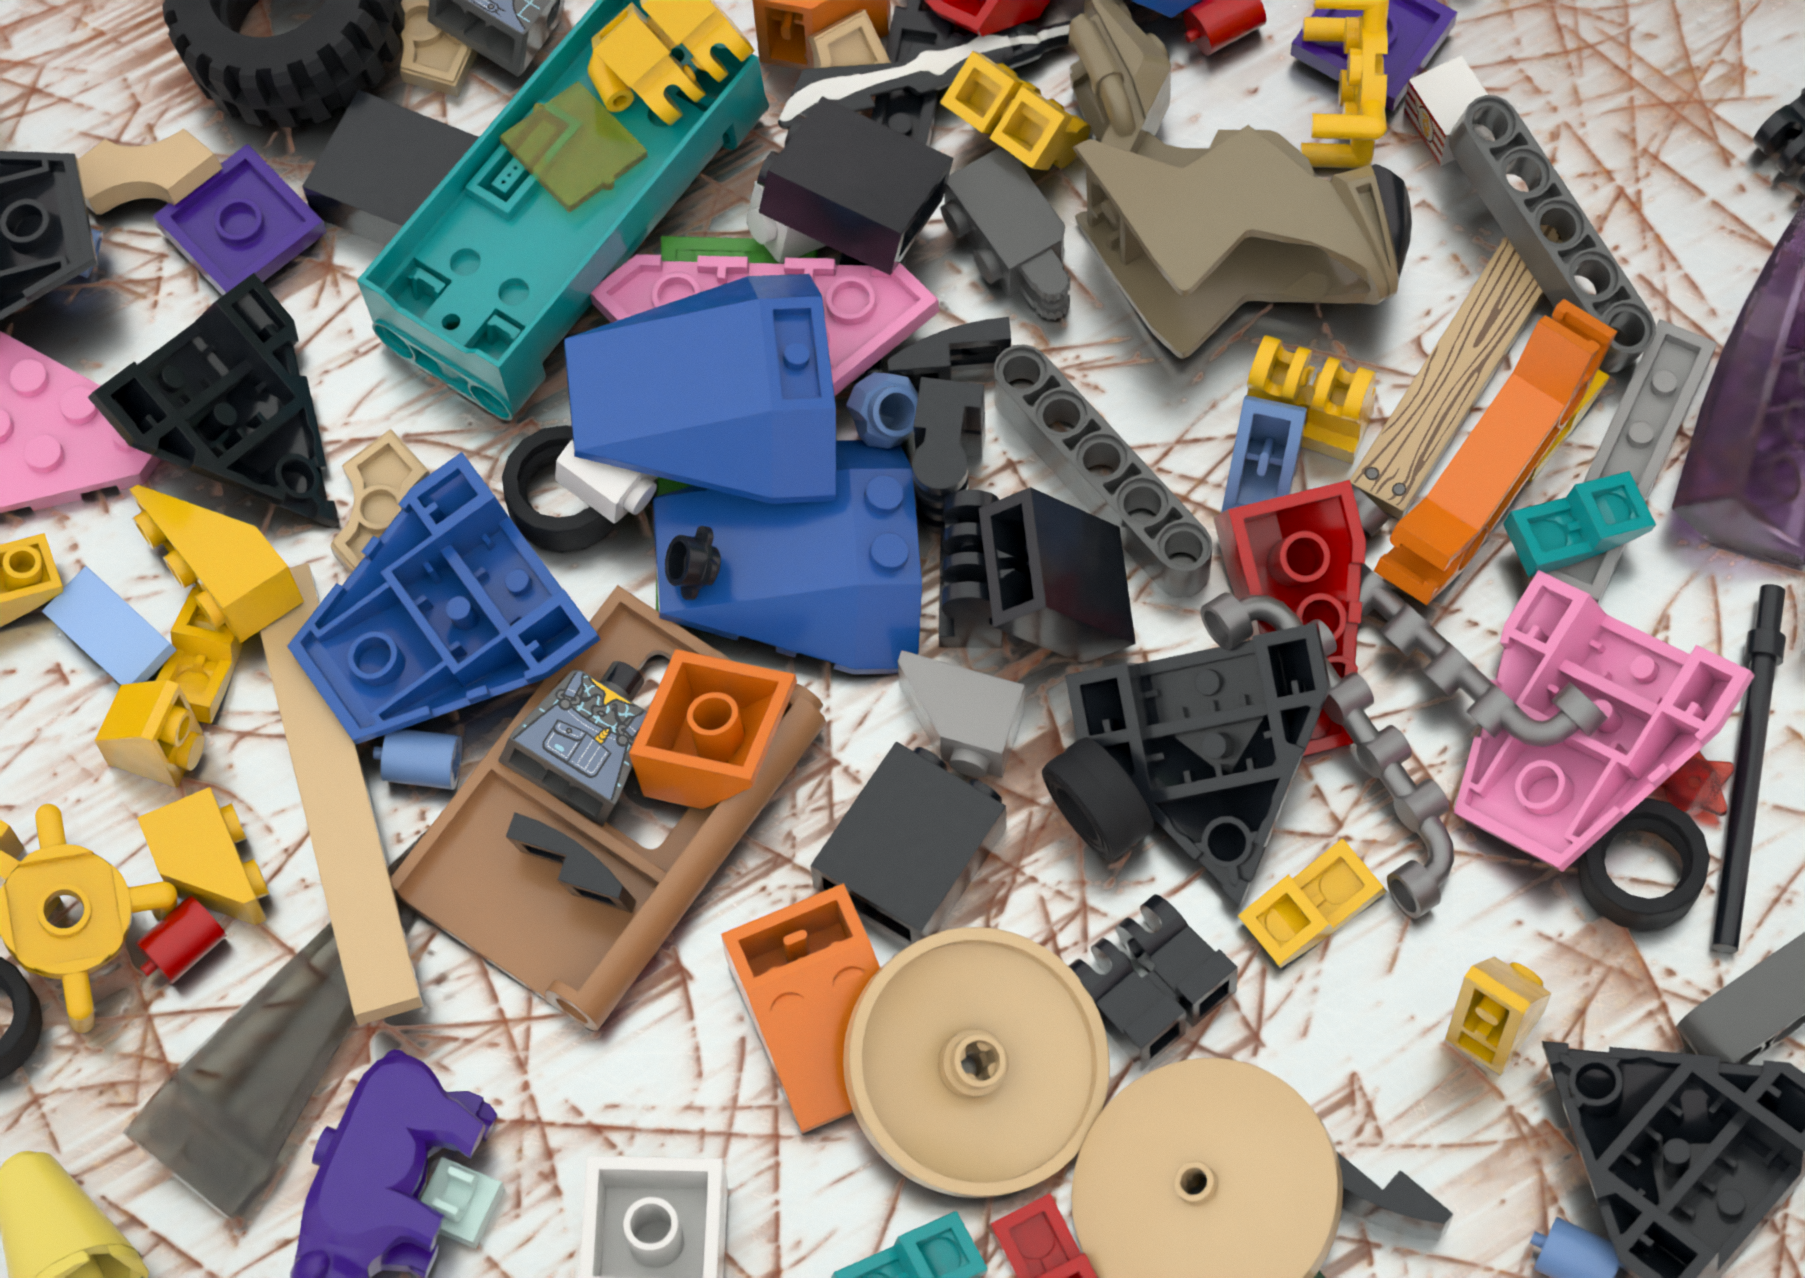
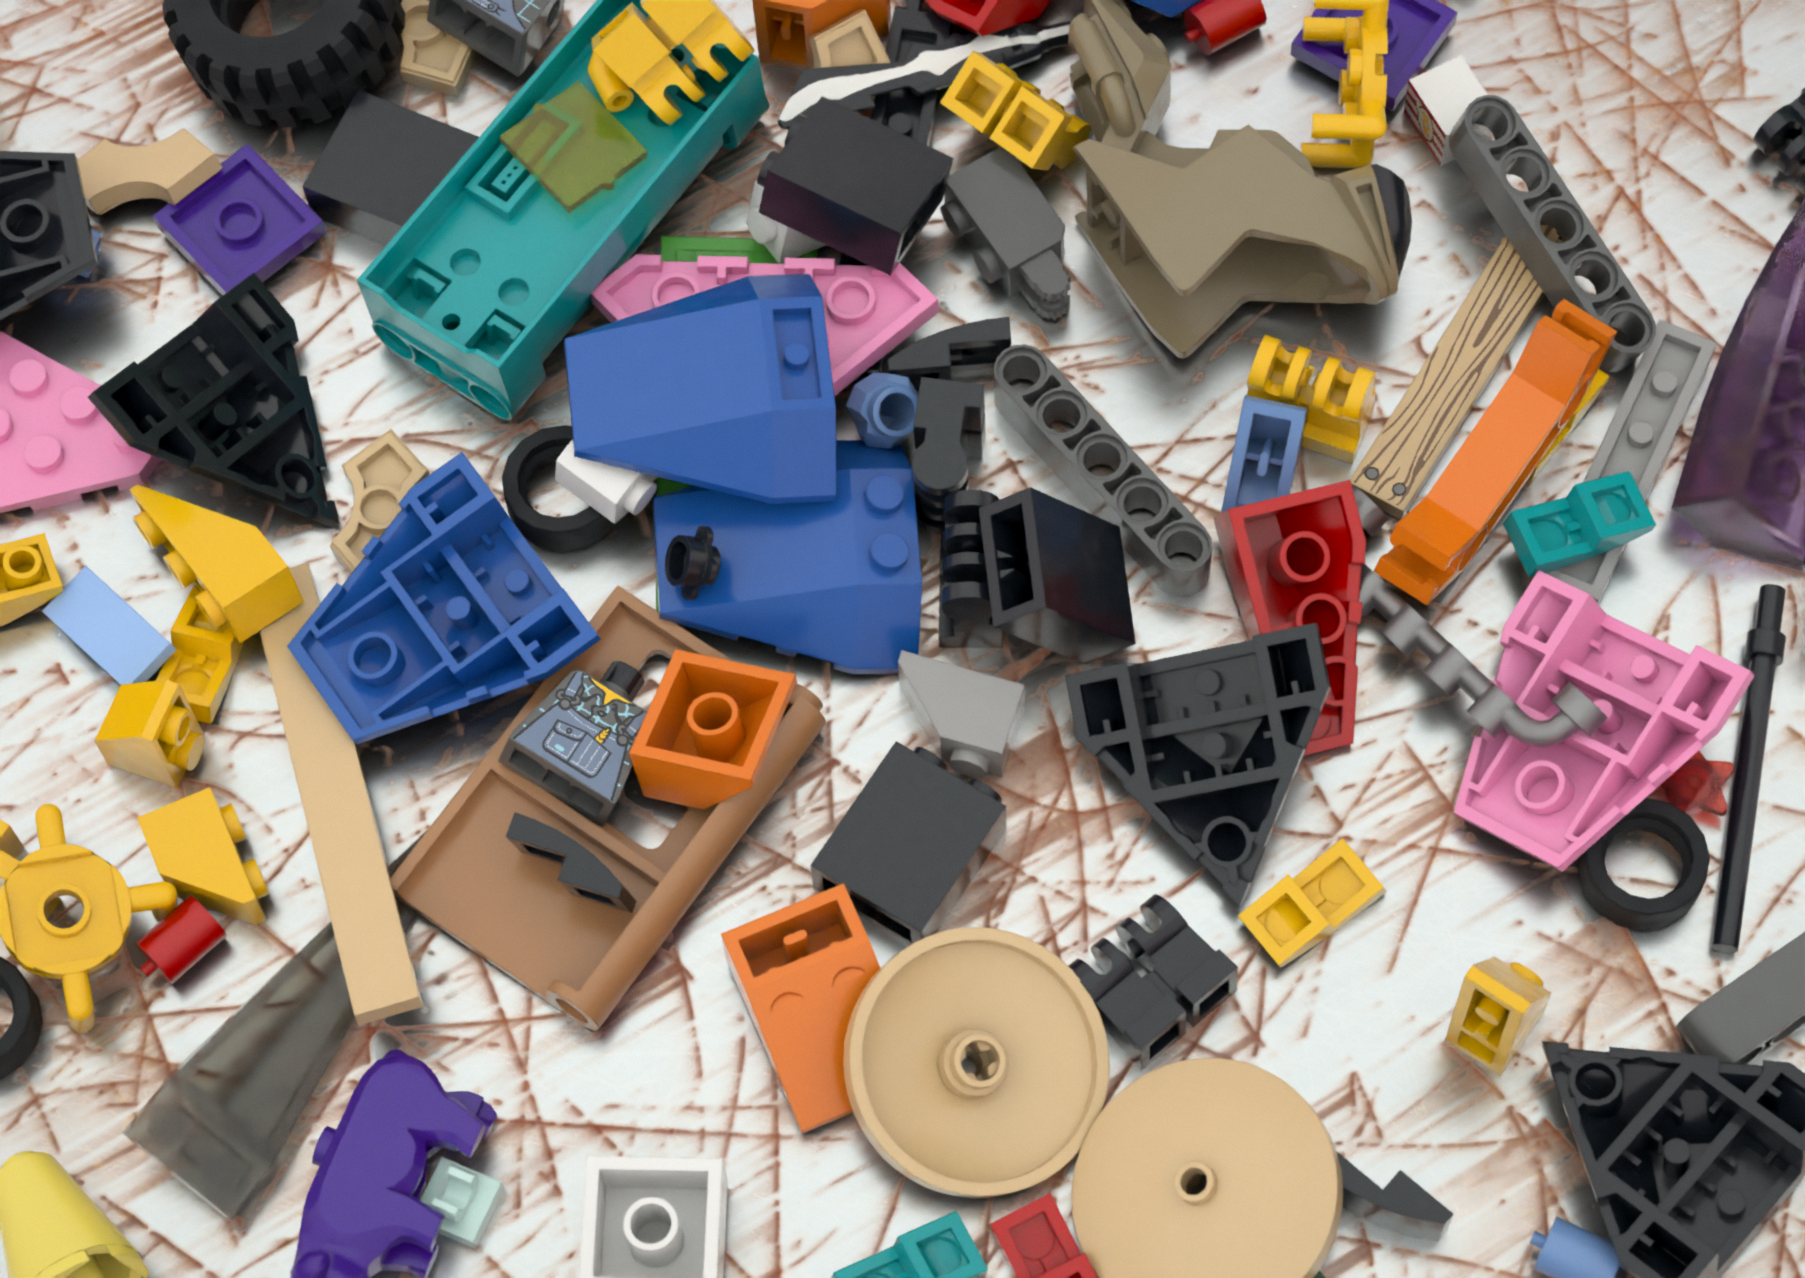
medium blue piece [373,729,463,790] -> none
black tyre [1042,737,1154,860] -> none
flat silver bar [1200,592,1454,918] -> none

